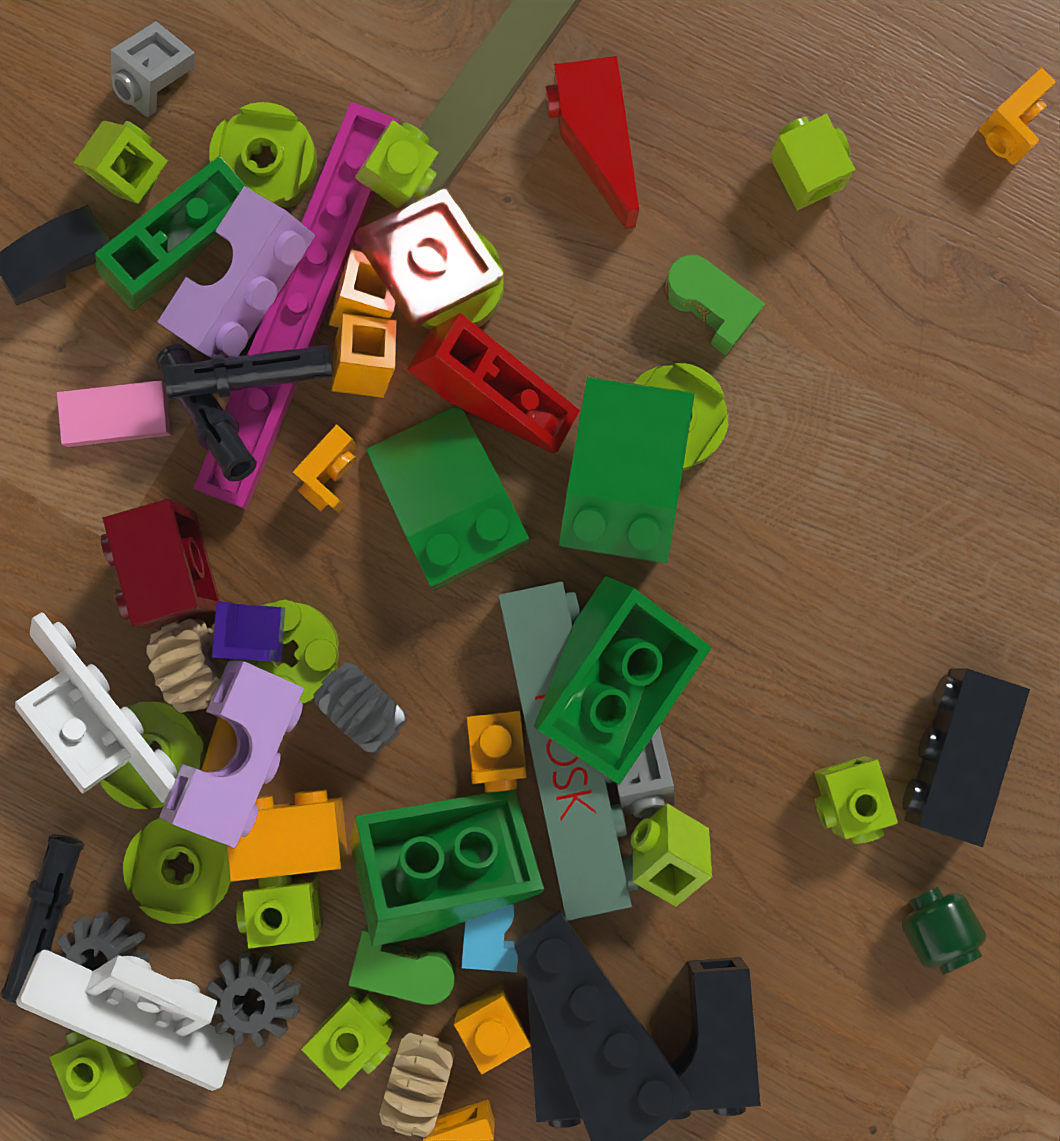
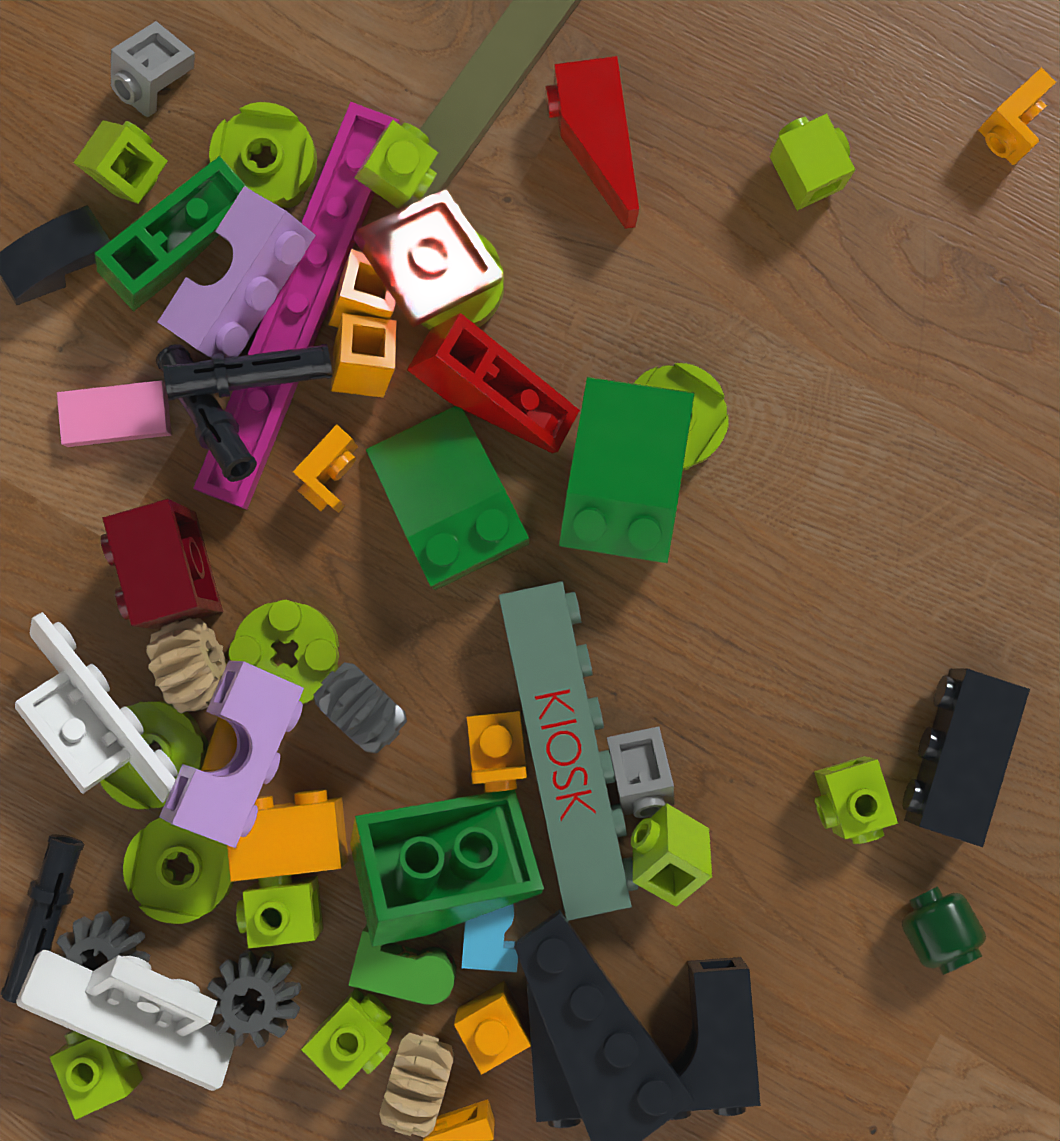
dark purple panel [212,601,285,662] -> none
green slope [533,576,712,785] -> none
bright green leg [664,255,765,356] -> none

